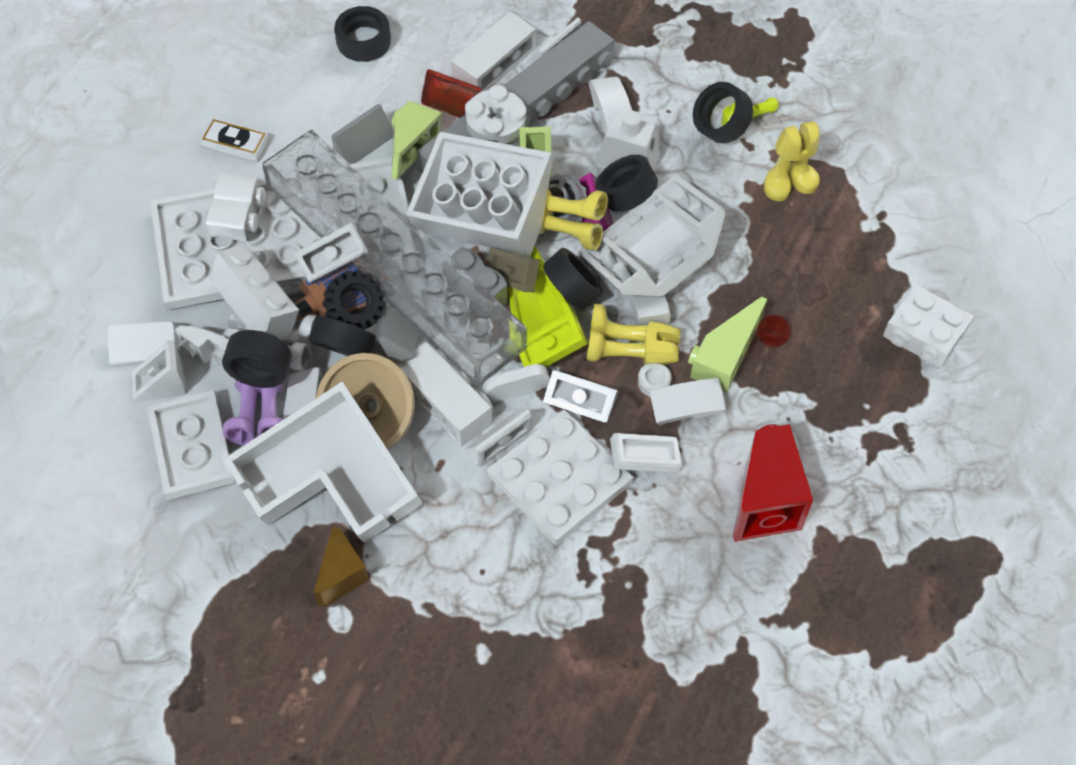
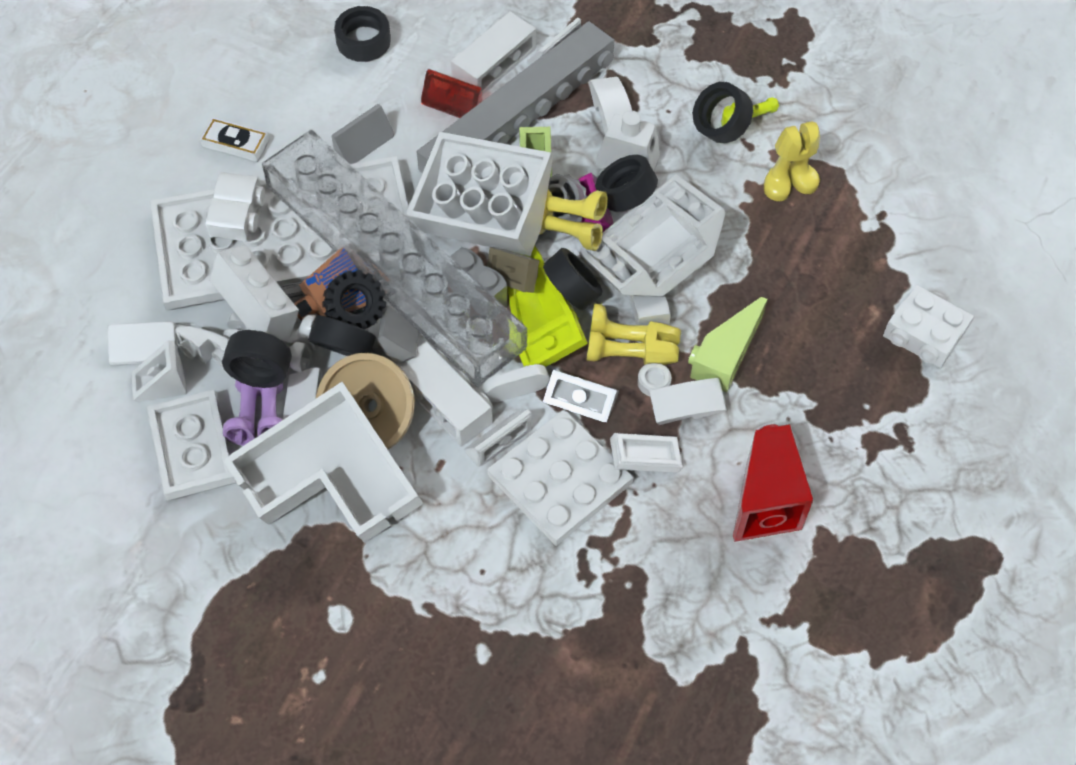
white slope [293,222,368,283] -> none
pearl gold slope [314,526,369,607] -> none
yellowish green slope [391,100,442,180] -> none
white plate [465,85,526,144] -> none
clear red plate [757,315,790,347] -> none

